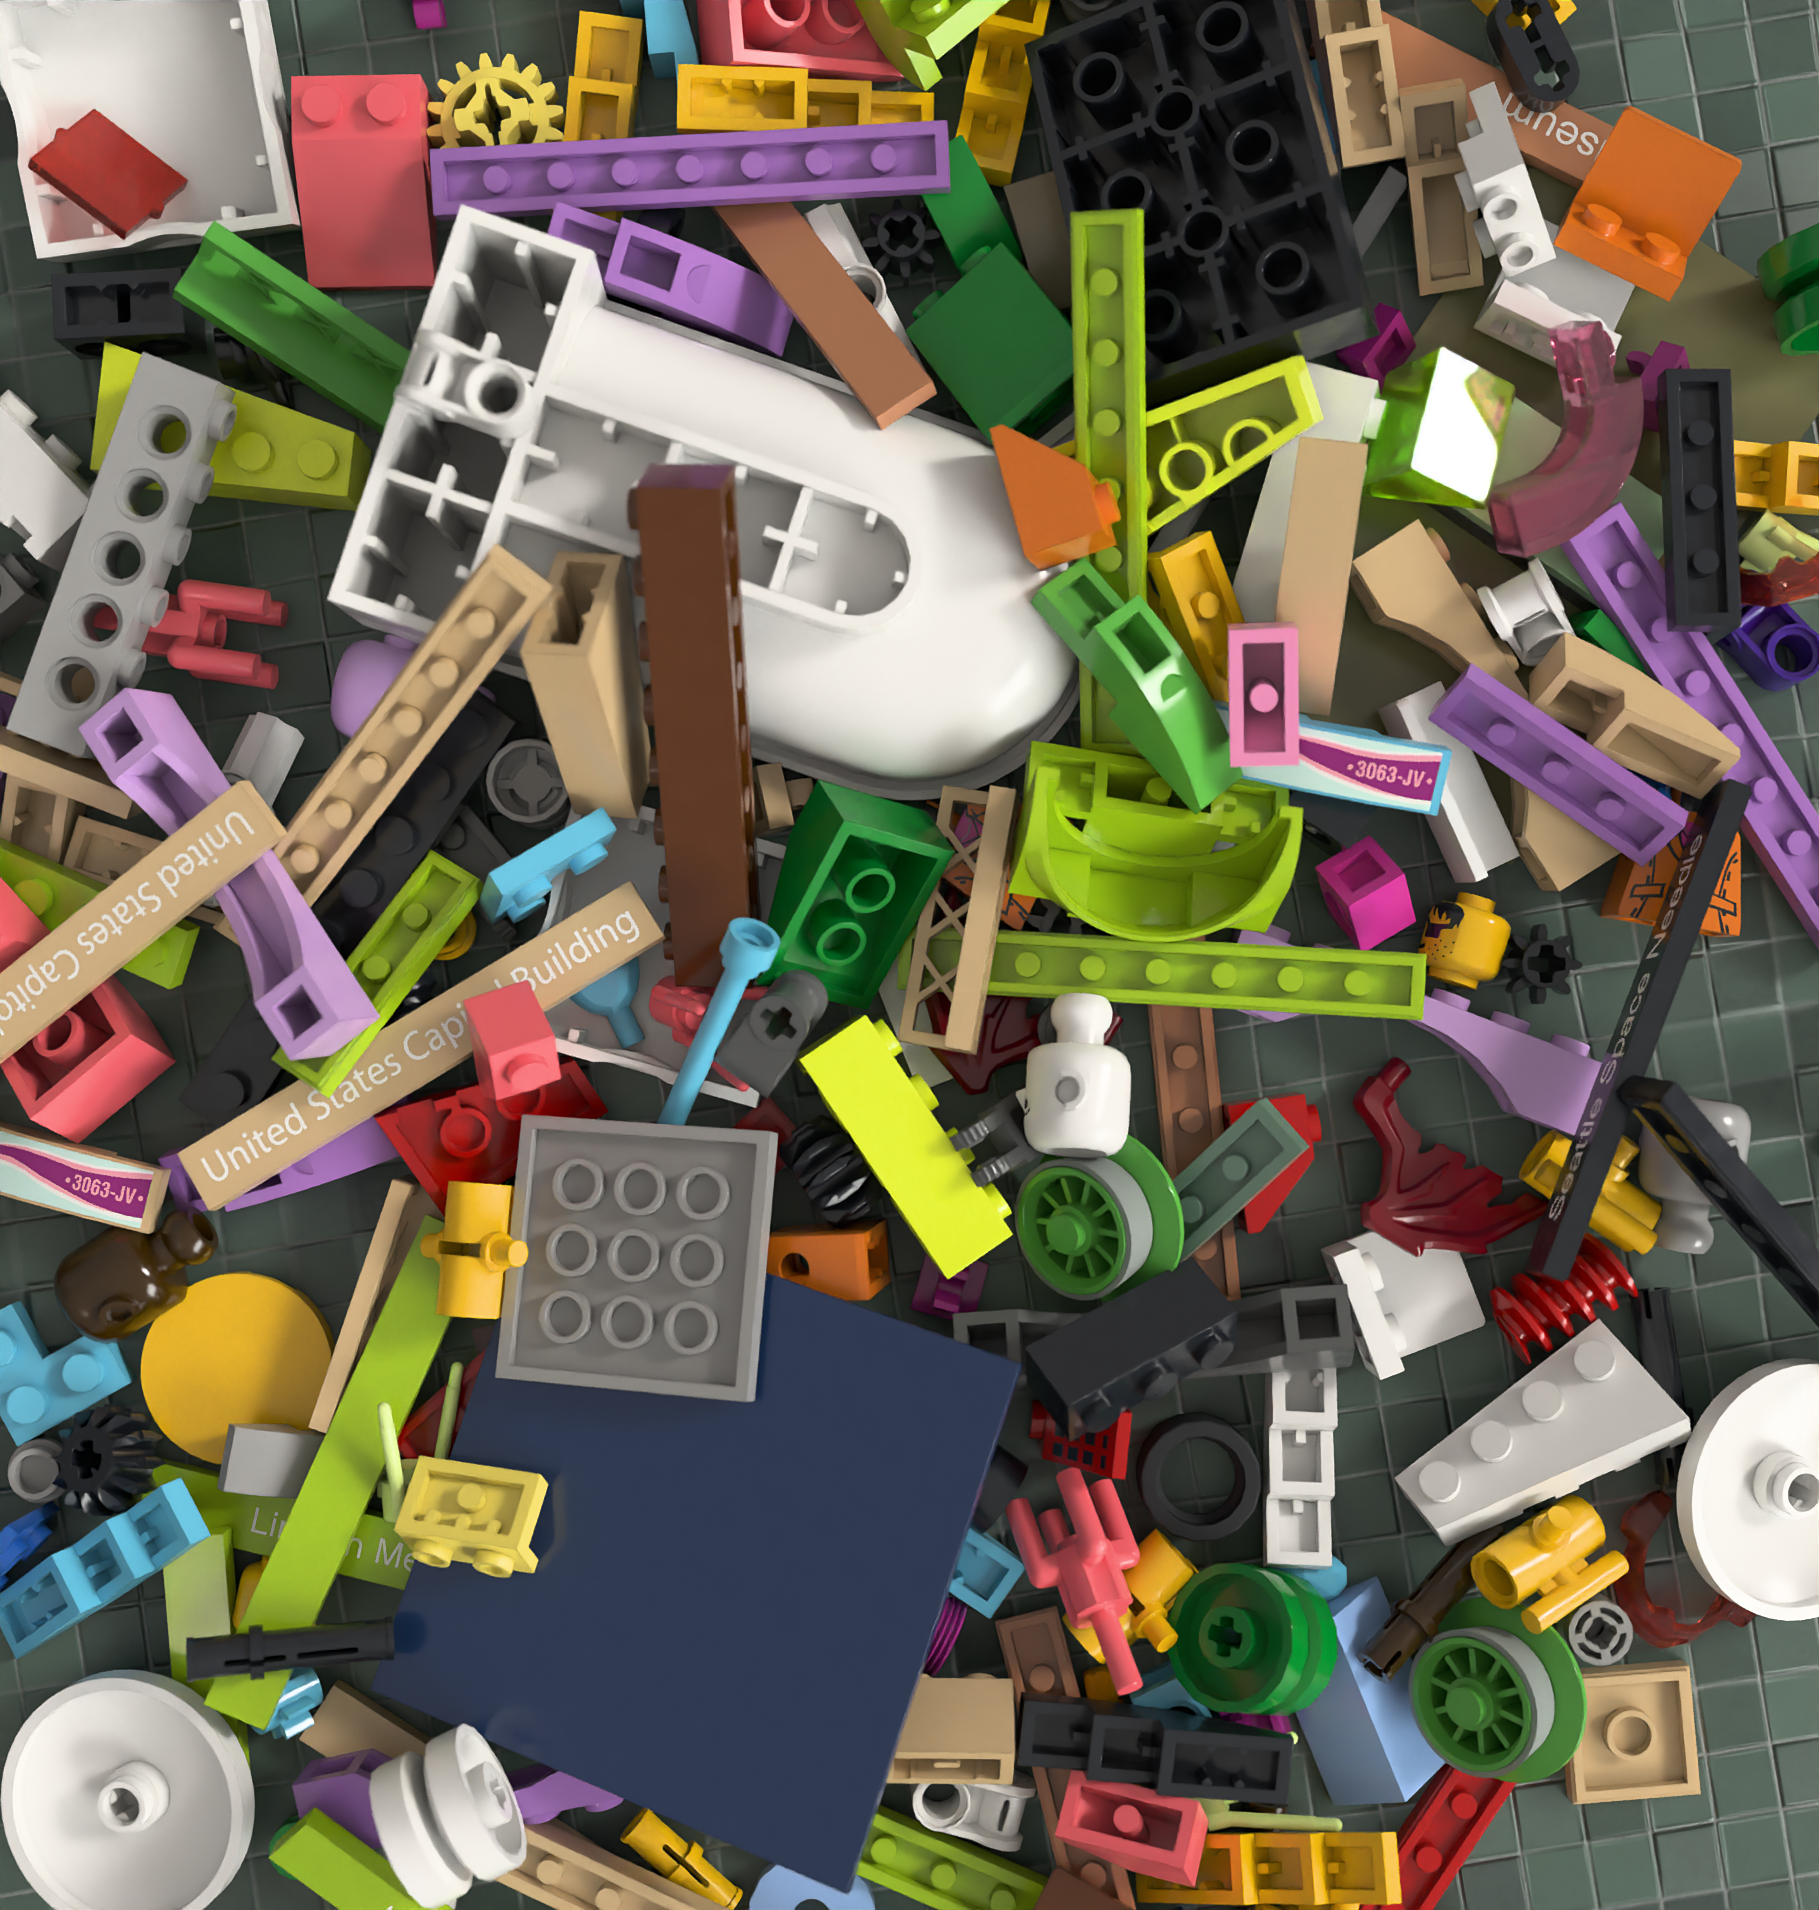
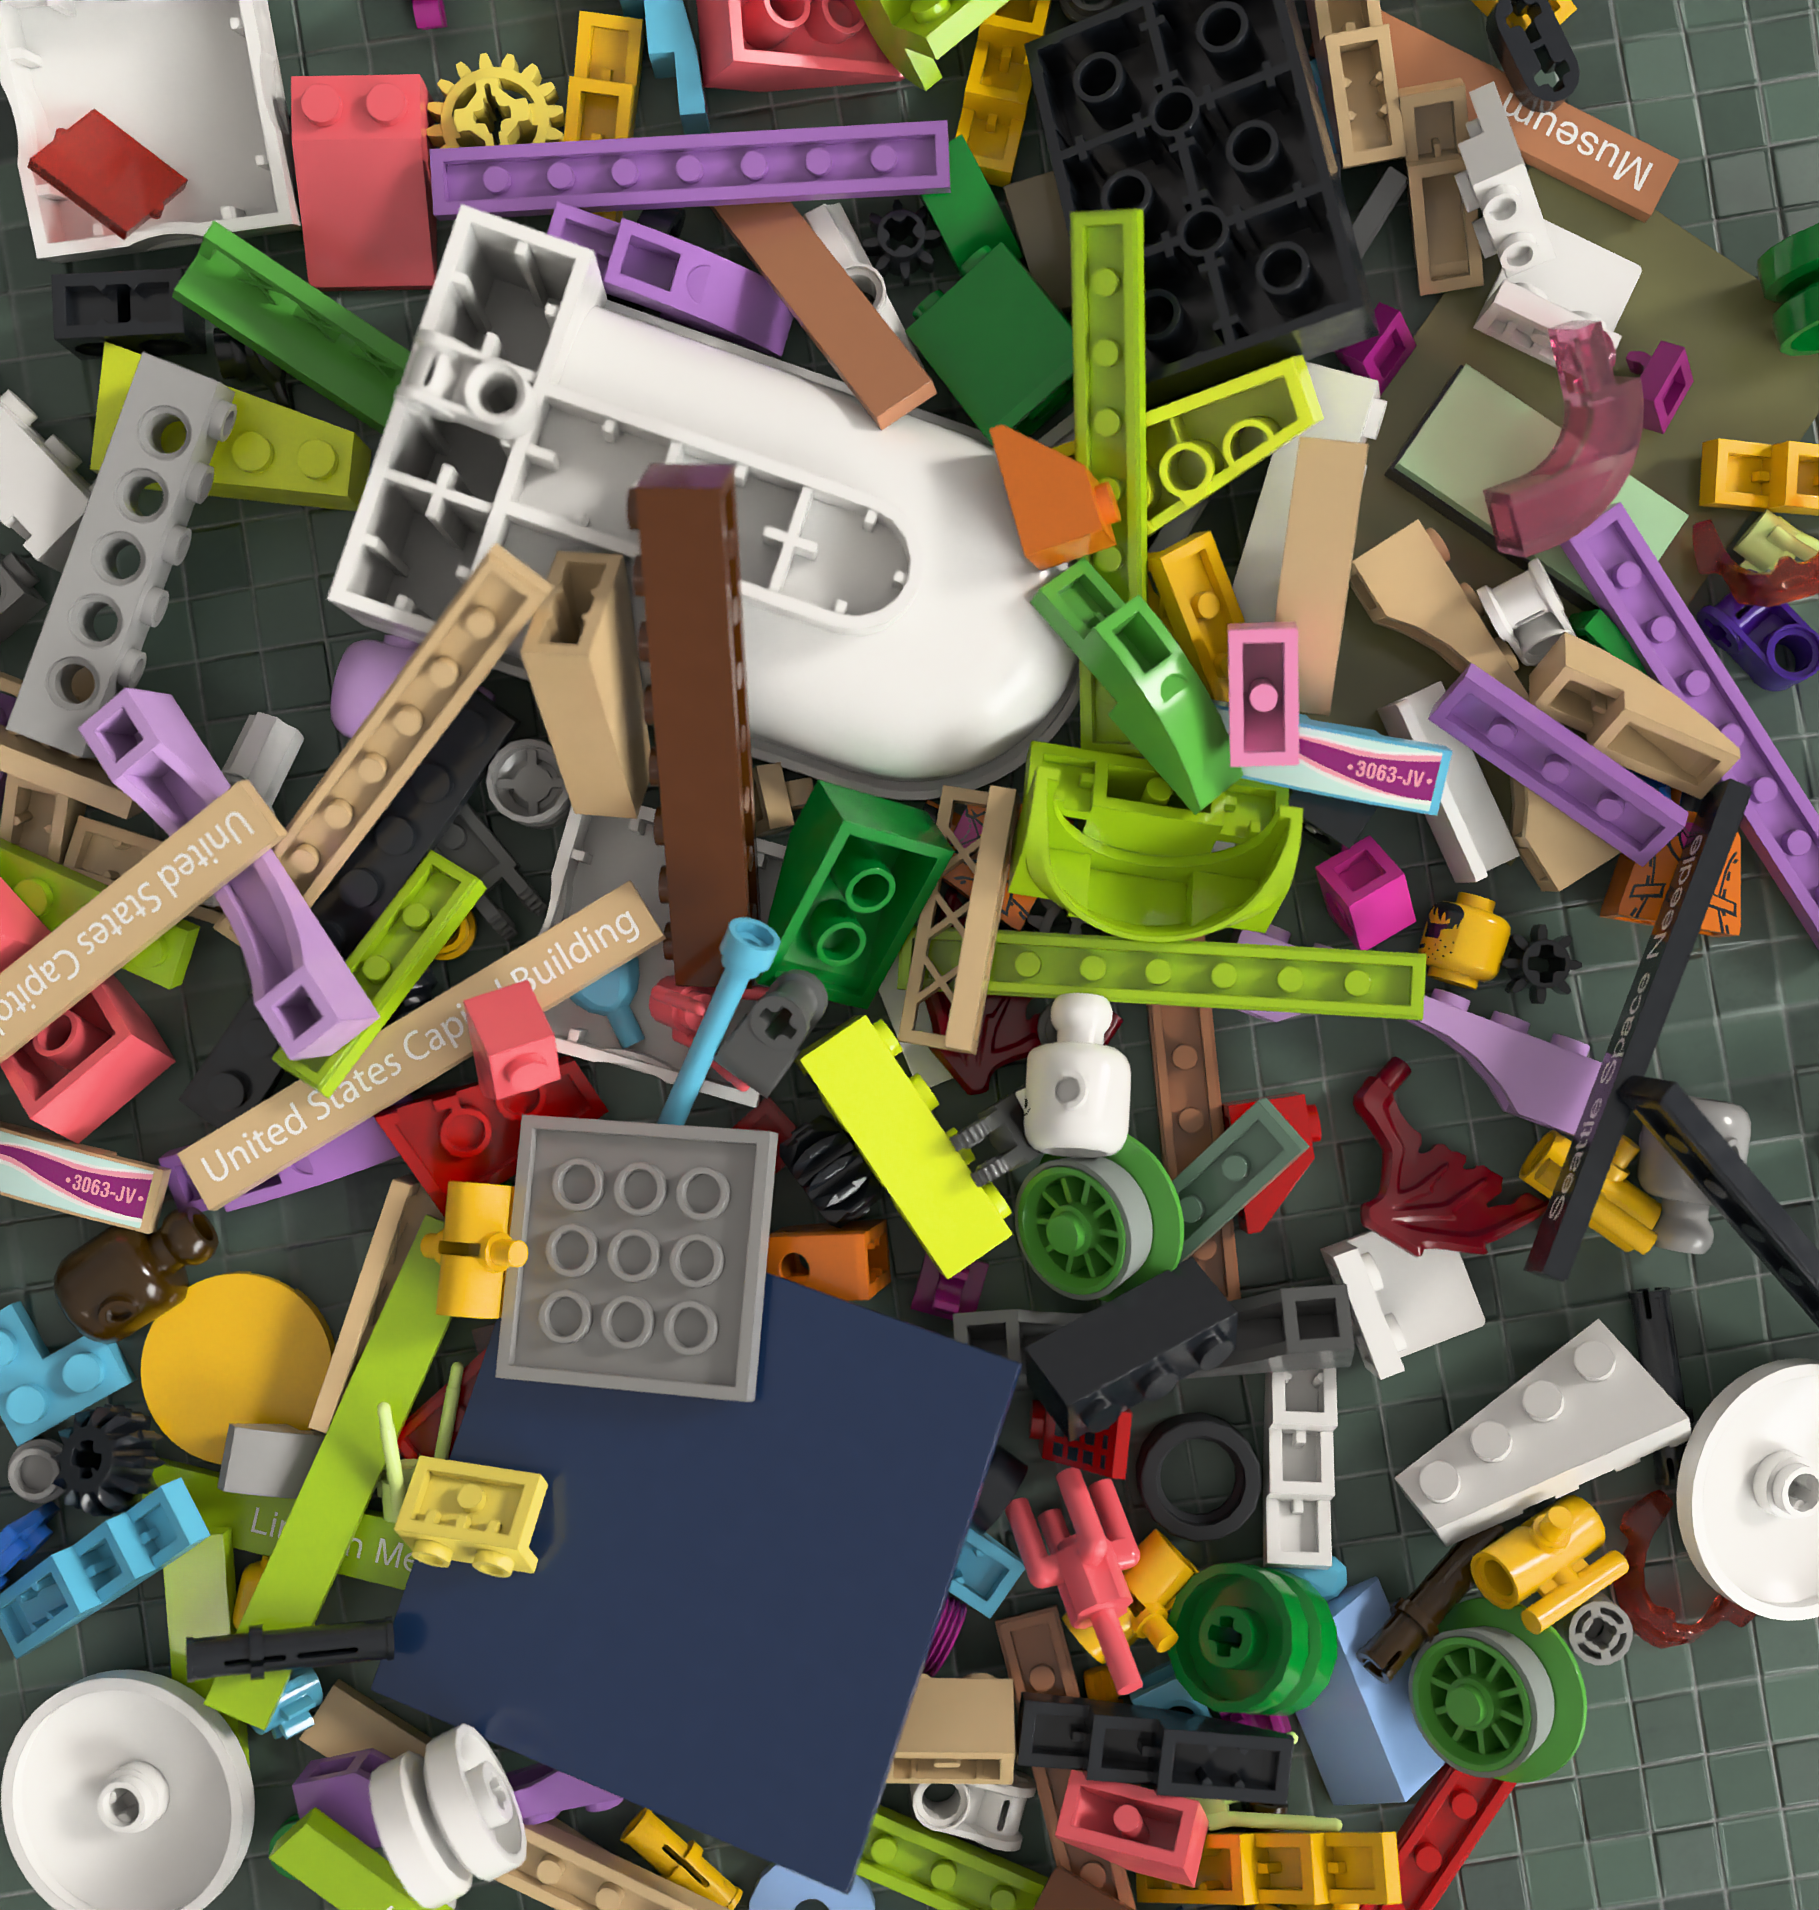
coral plant [94,579,288,689] -> none
medium azure plate [479,807,617,925] -> none
yellow slope [677,64,934,135] -> none
clear neon green slope [1361,347,1516,510] -> none
red piece [1489,1232,1638,1365] -> none
orange bracket [1553,106,1742,302] -> none
tan tile [1564,1660,1701,1805] -> none
black fence [1657,369,1742,644] -> none

